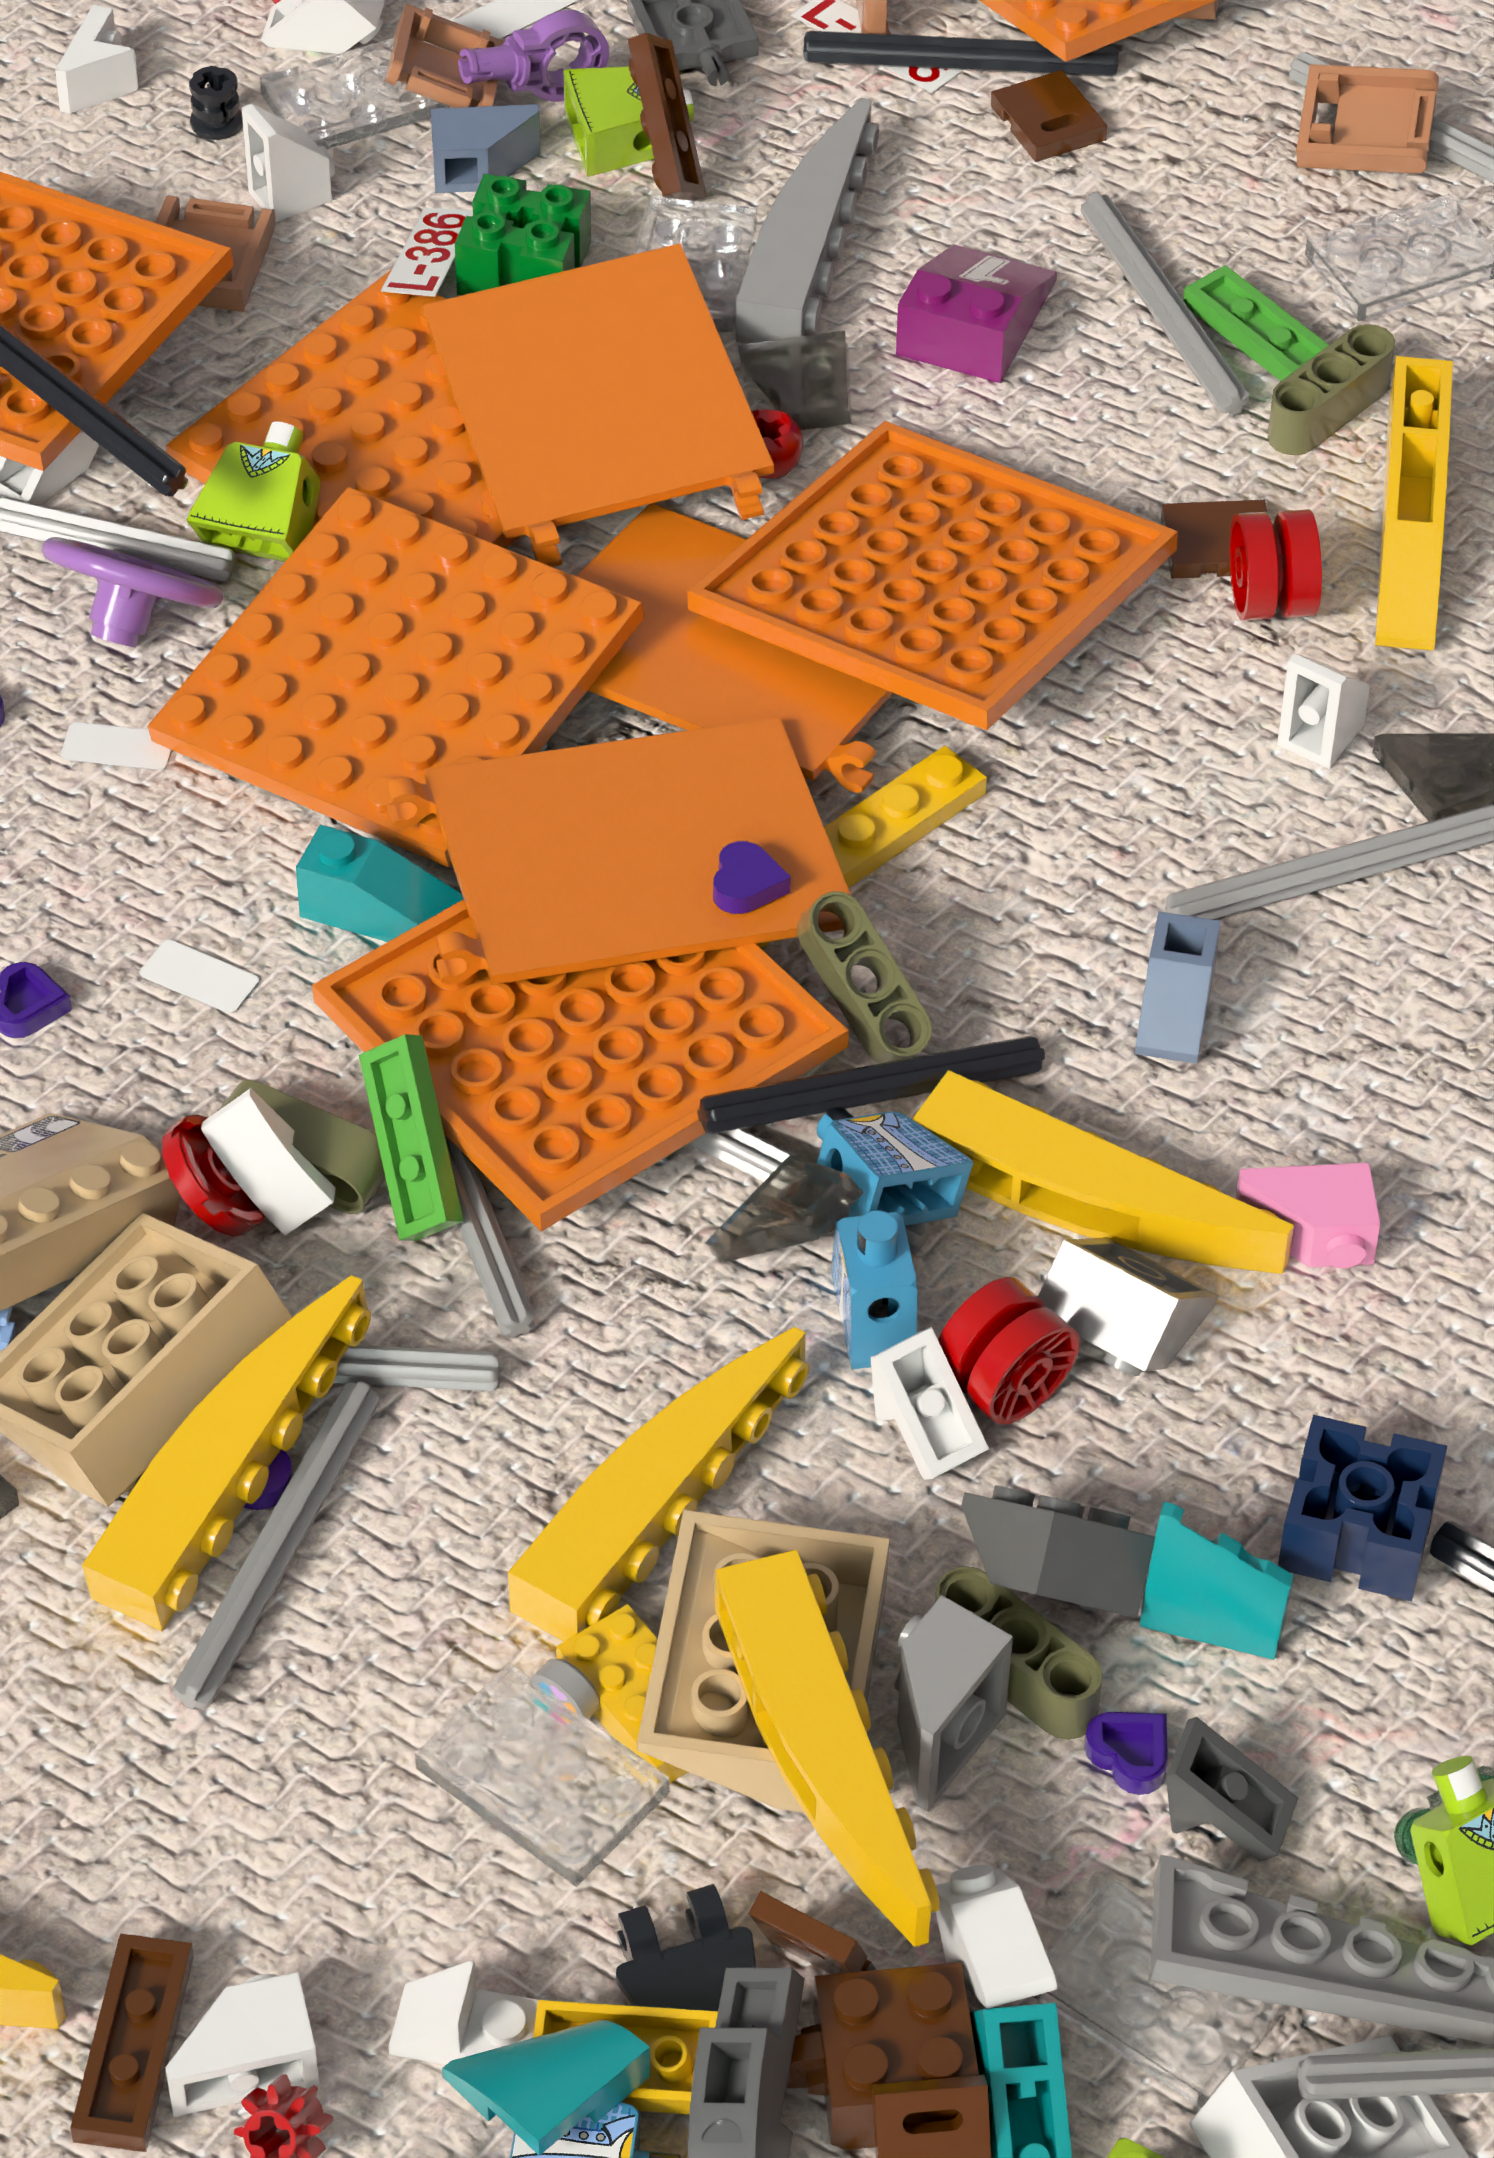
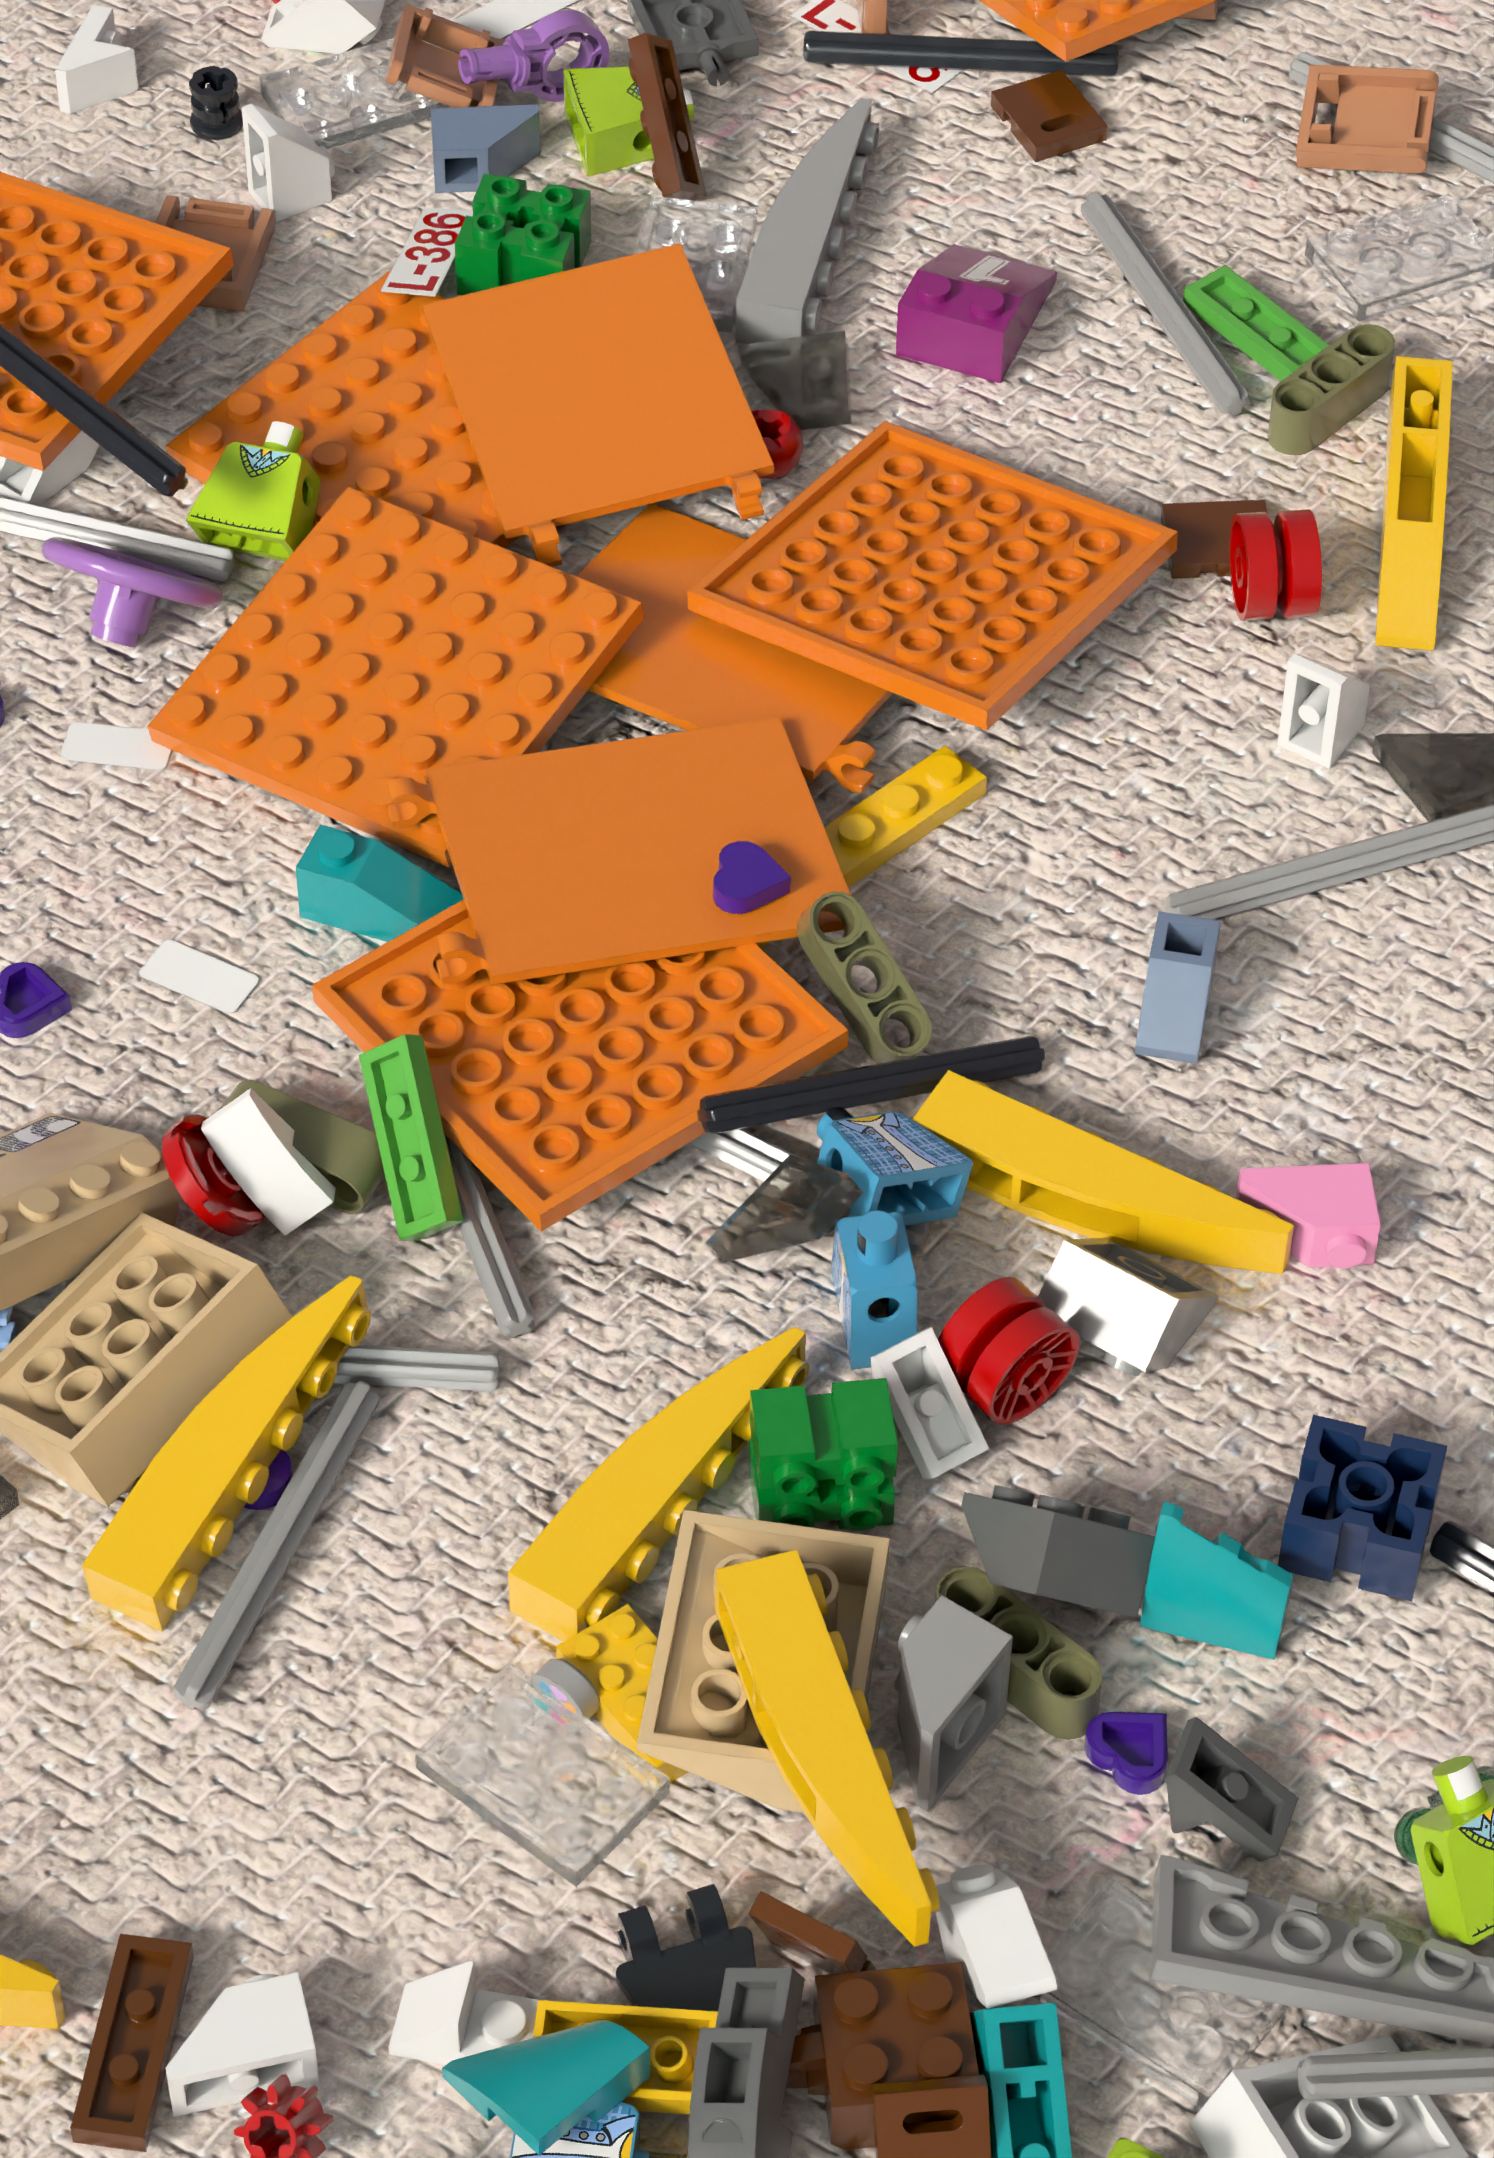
none -> green brick [749,1378,898,1531]

